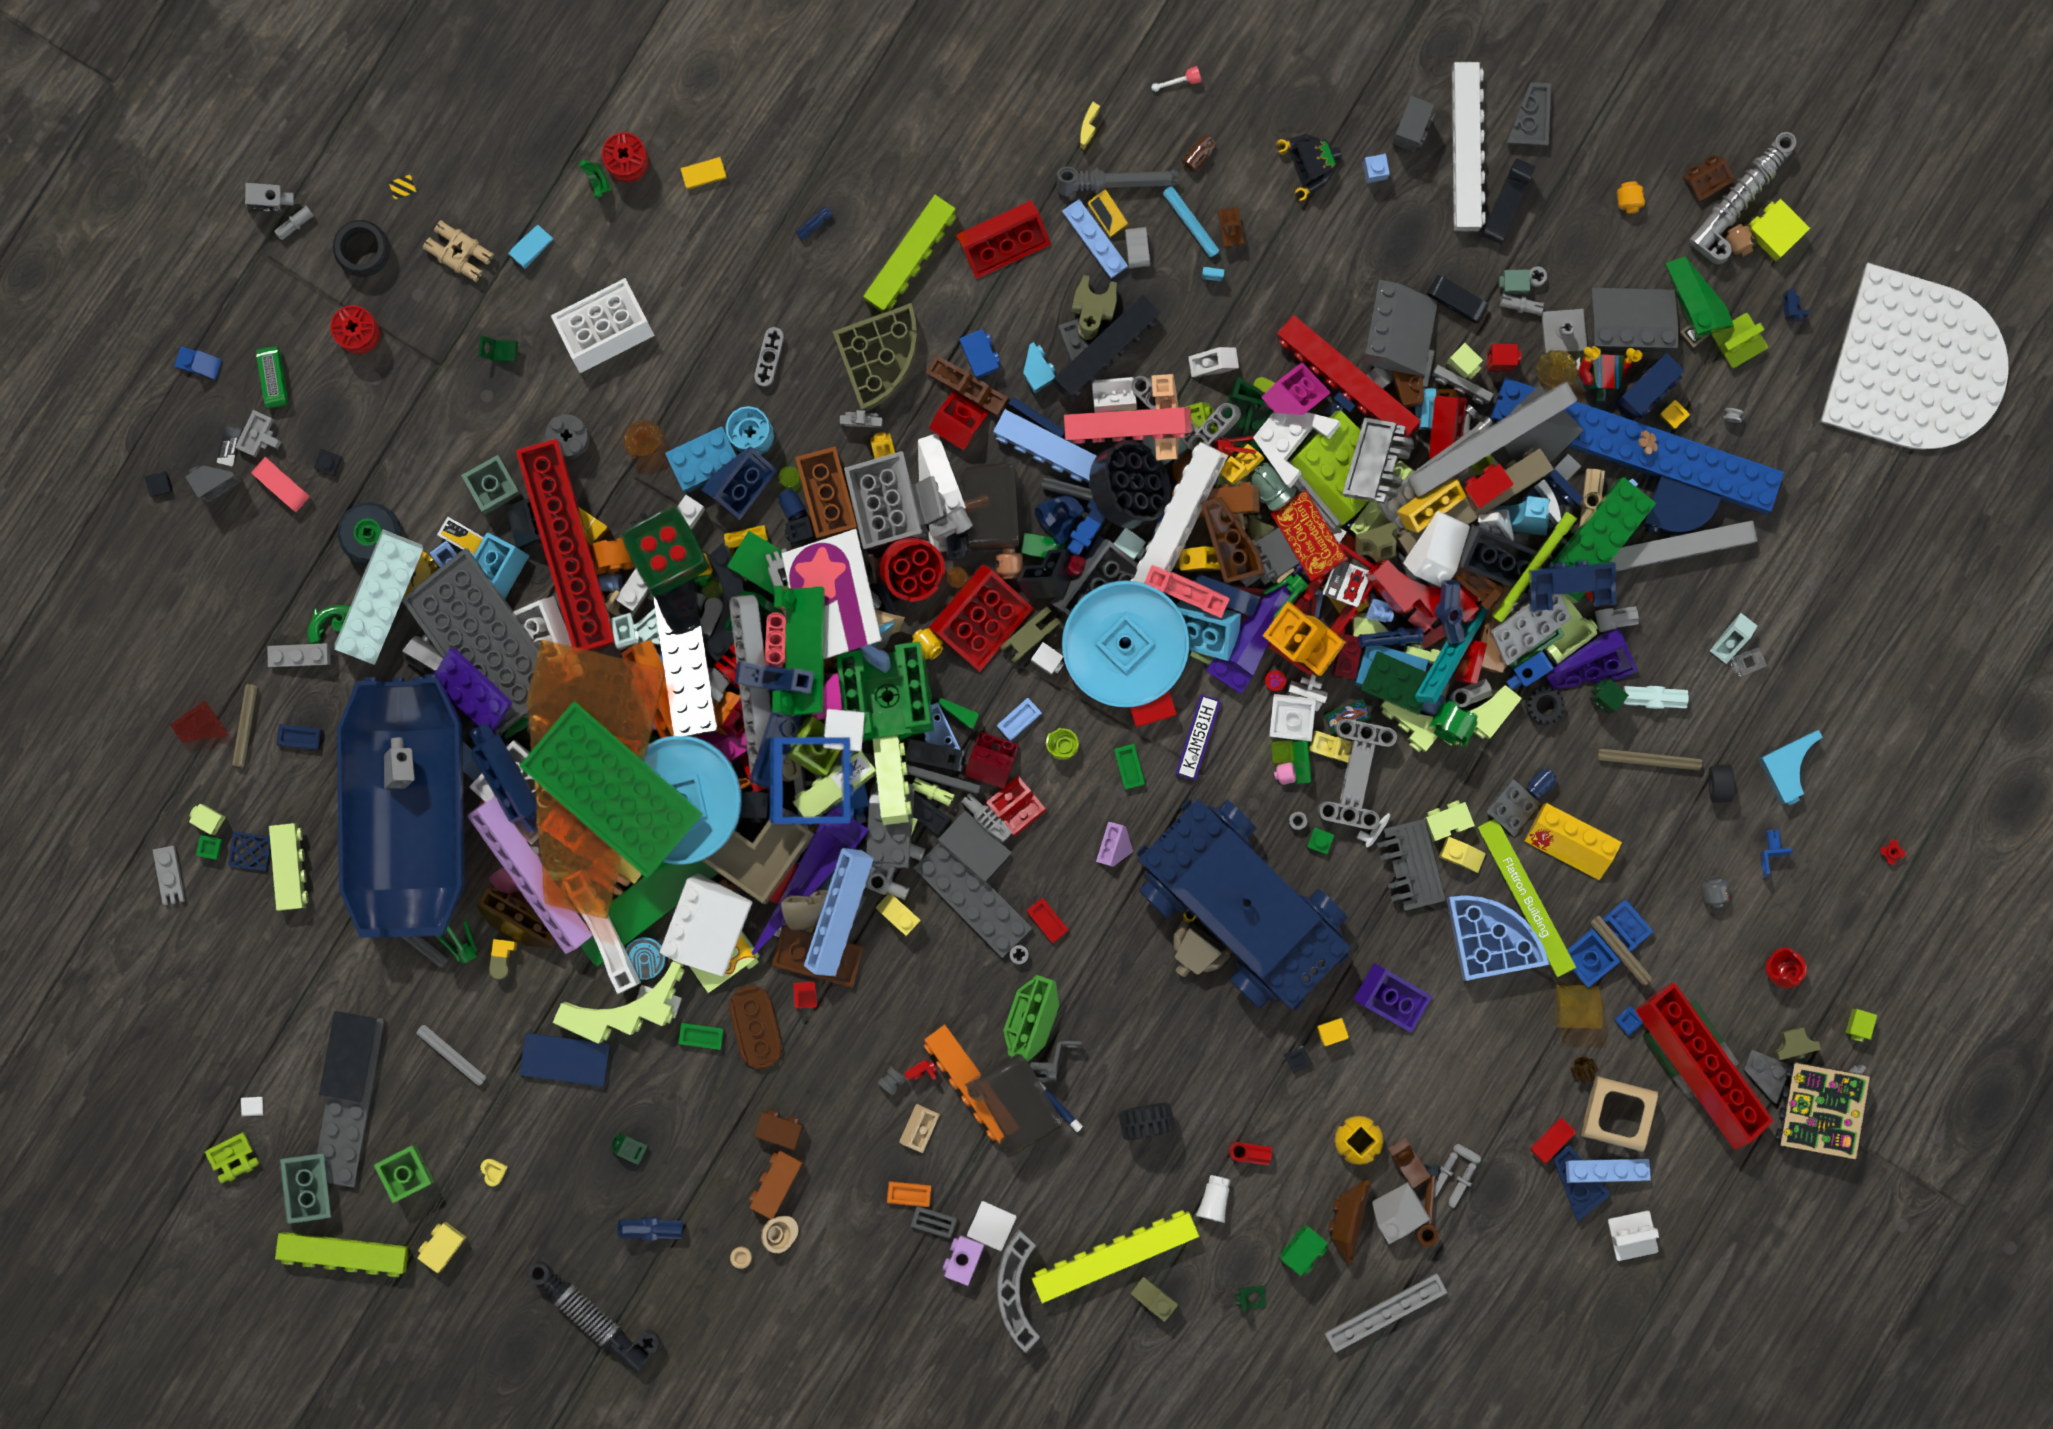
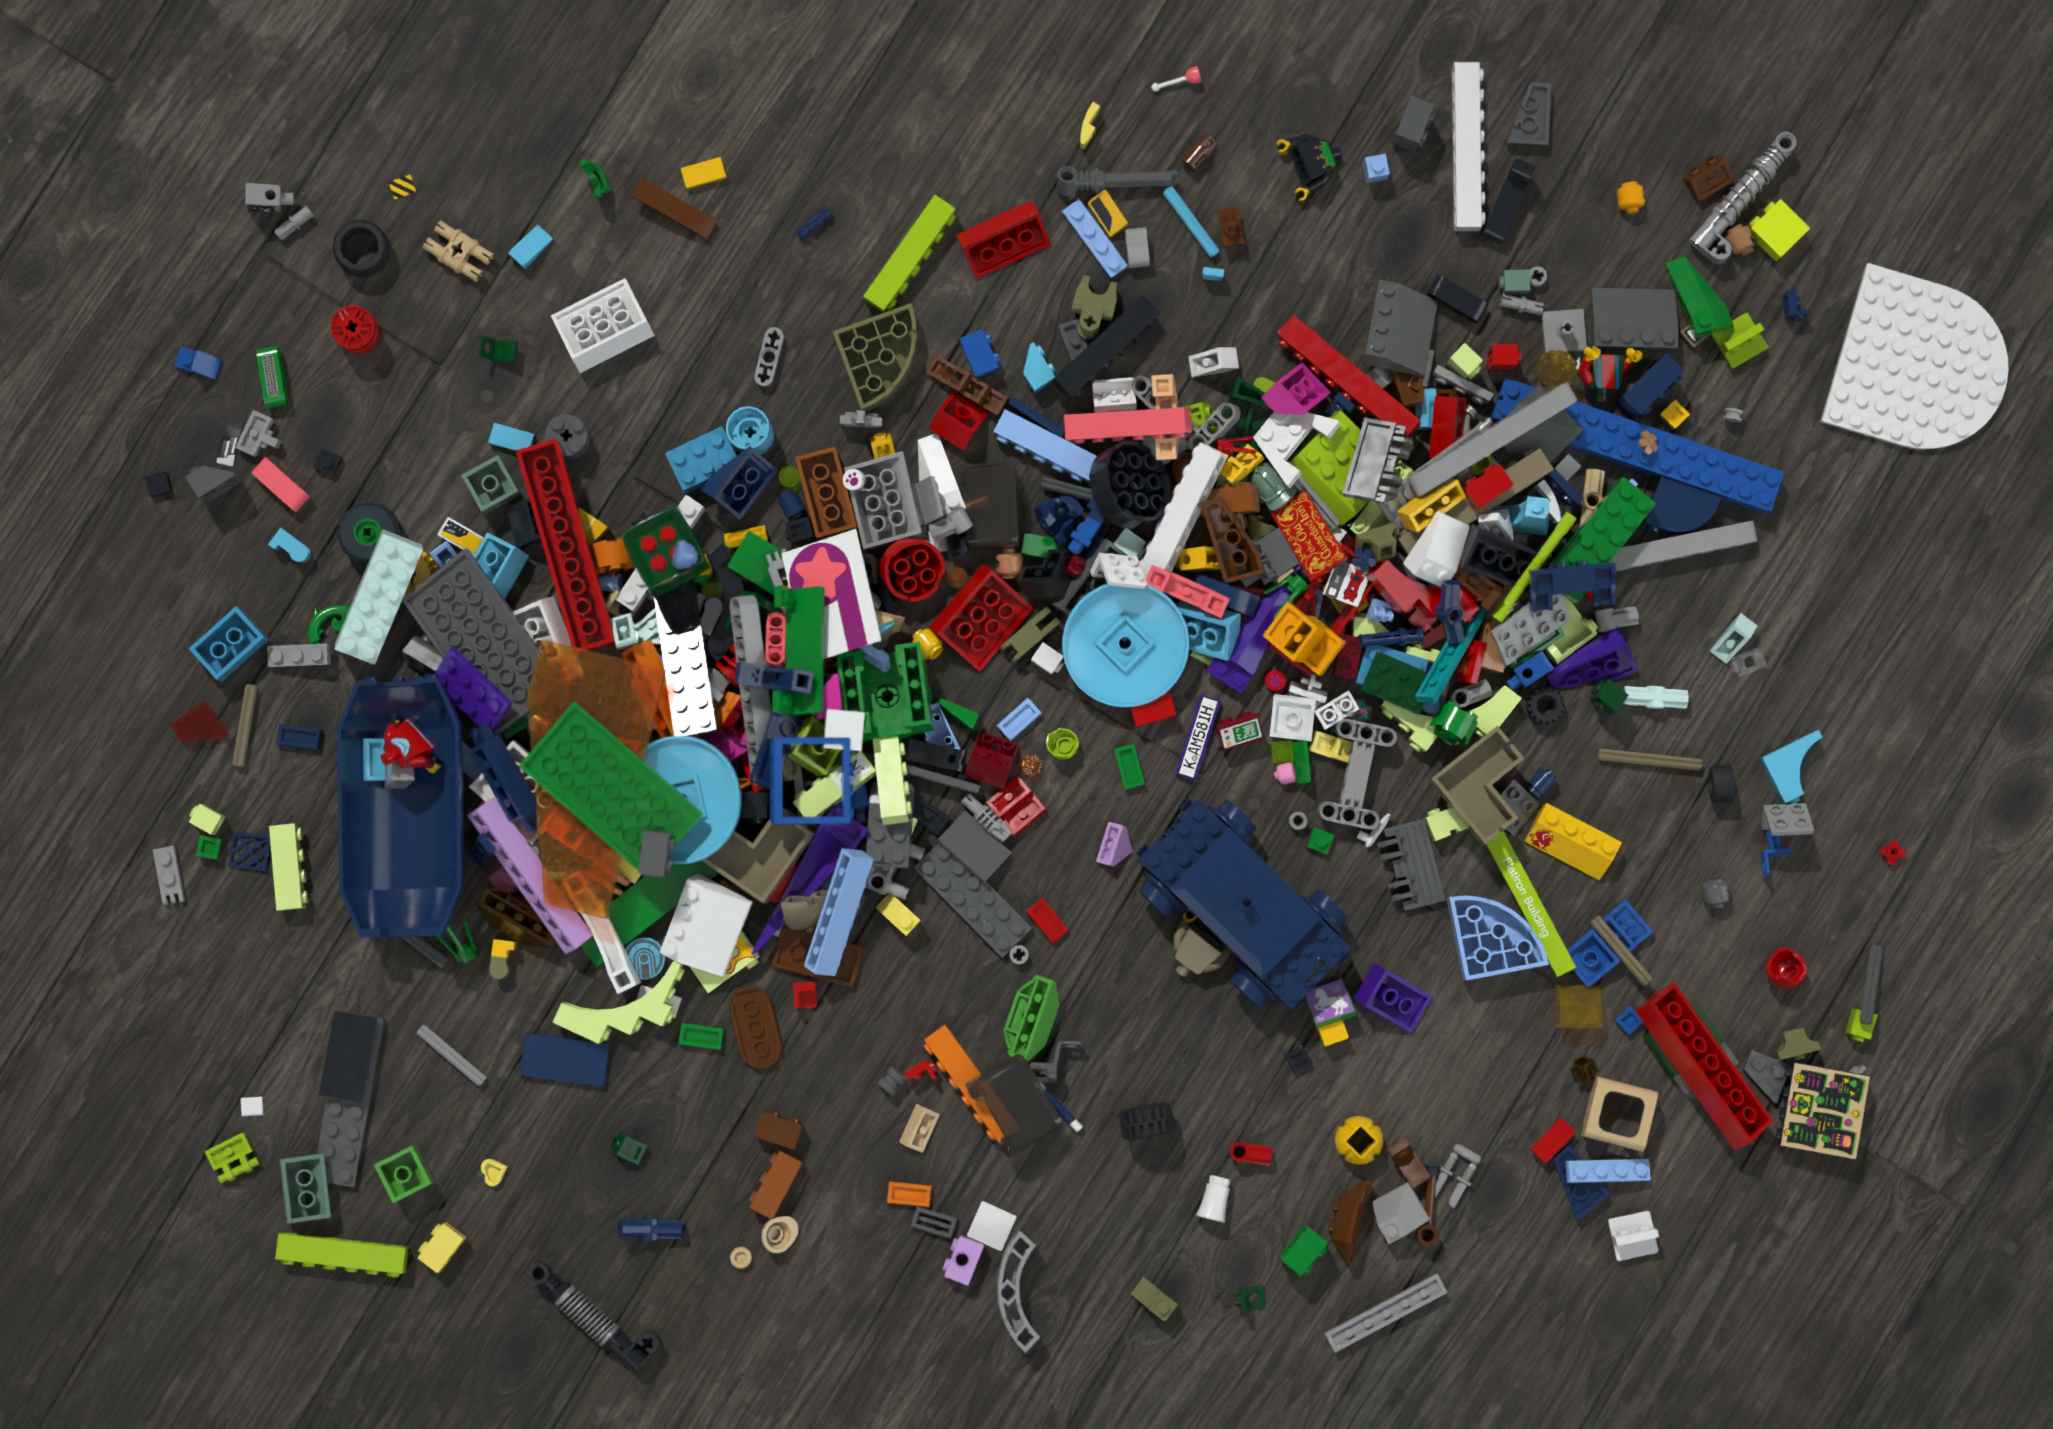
red wheel [602,132,649,183] -> none
clear orange hair [623,420,665,458] -> none
yellowish green pin [912,777,955,807] -> none
neon yellow brick [1032,1210,1199,1303] -> none
light yellow slope [1439,837,1486,873] -> none
none -> dark azure brick [189,606,269,682]
none -> medium azure leg [268,528,311,563]
none -> medium azure tile [363,739,386,781]
none -> red torso [380,718,441,773]
none -> dark blue tile [469,833,496,869]
none -> medium azure tile [488,423,535,451]
none -> reddish brown slope [631,178,717,239]
none -> dark grey brick [638,830,675,877]
none -> medium blue cone [672,540,698,569]
none -> white tile [843,469,865,490]
none -> clear orange tile [1020,754,1042,776]
none -> white bracket [1090,553,1147,589]
none -> slope [1215,710,1264,752]
none -> tile [1304,978,1357,1029]
none -> white slope [1314,691,1359,730]
none -> dark blue plant [1352,548,1377,572]
none -> dark tan piece [1430,726,1525,846]
none -> light grey bracket [1761,803,1814,836]
none -> dark grey axle [1860,945,1883,1025]

